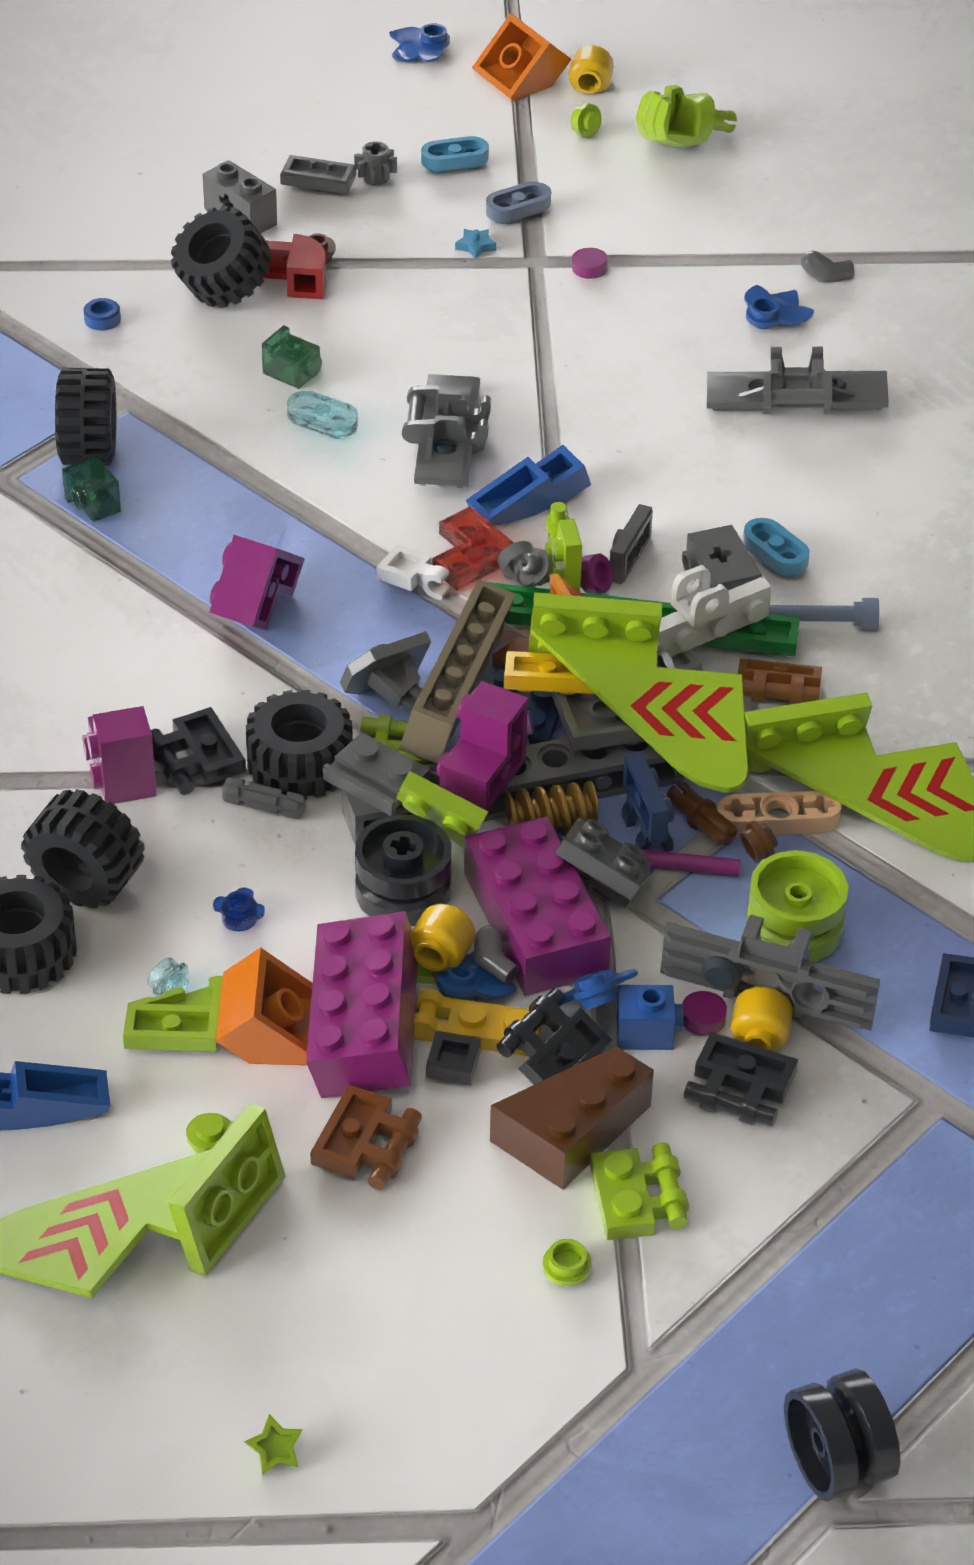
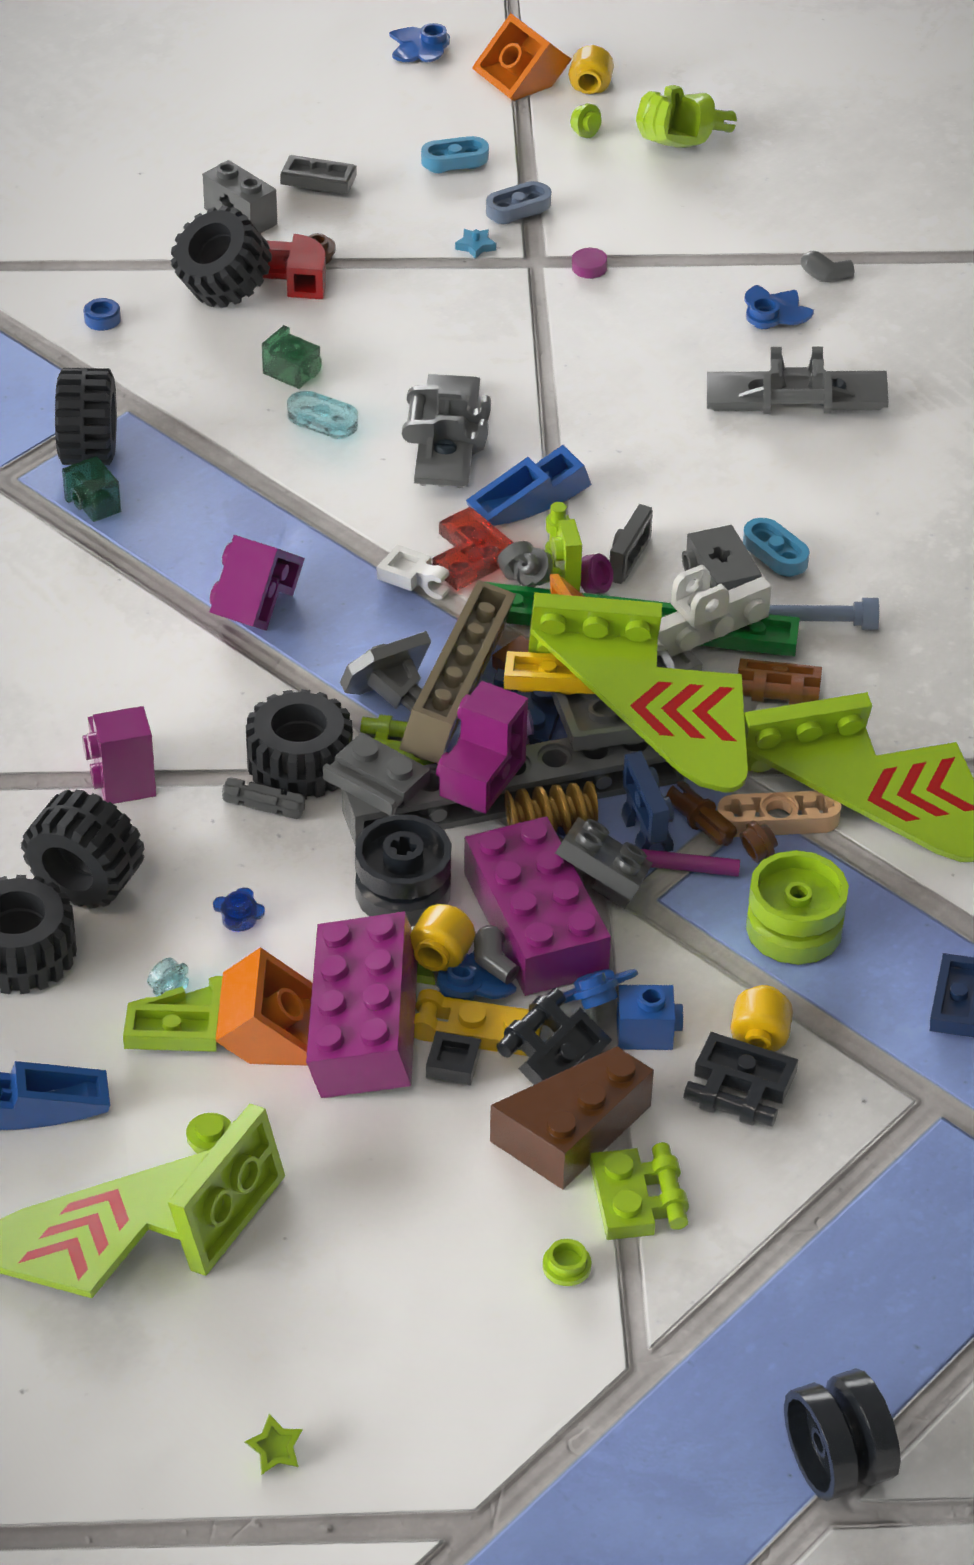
black plate [151,707,246,795] -> none
dark orange plate [310,1085,422,1190] -> none
dark grey gear [354,141,397,185] -> none
lime wing [396,771,488,848] -> none
dark grey piece [660,914,880,1031] -> none
magenta tile [682,991,727,1036] -> none

